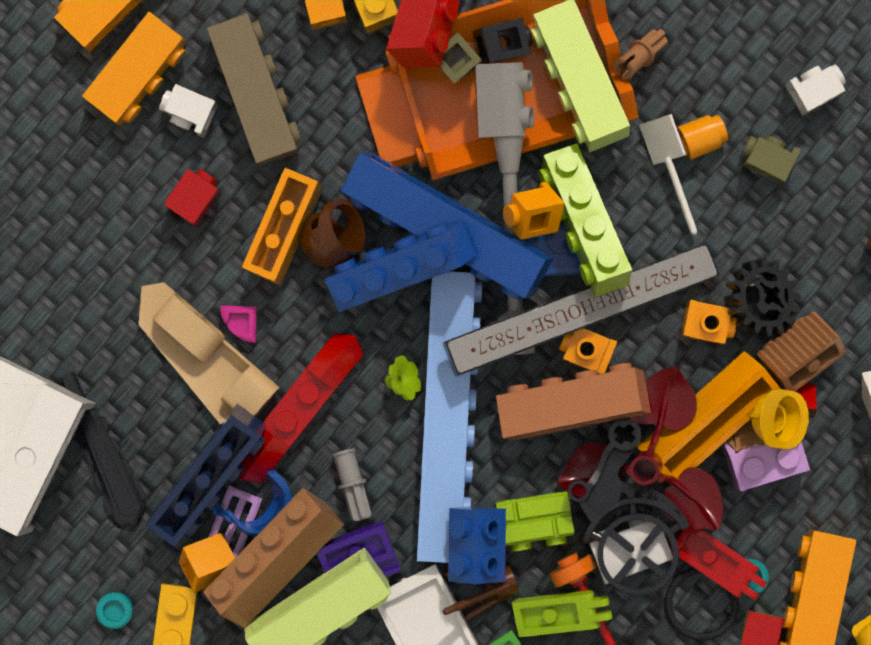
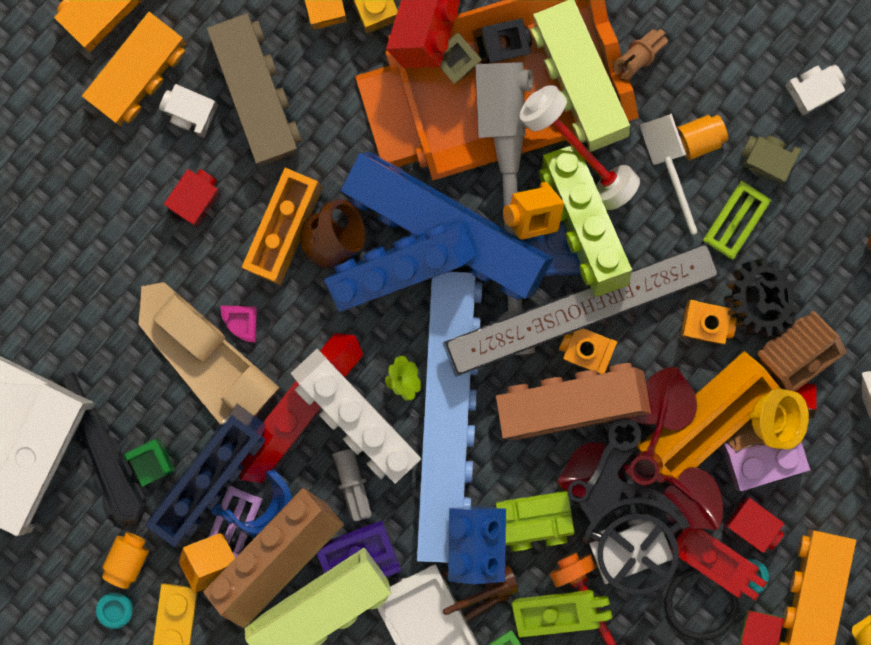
none -> light orange brick [102,532,150,589]
none -> green panel [123,439,176,487]
none -> white brick [291,349,421,484]
none -> white axle [520,85,640,210]
none -> lime tile [702,180,771,261]
none -> red brick [724,497,785,553]

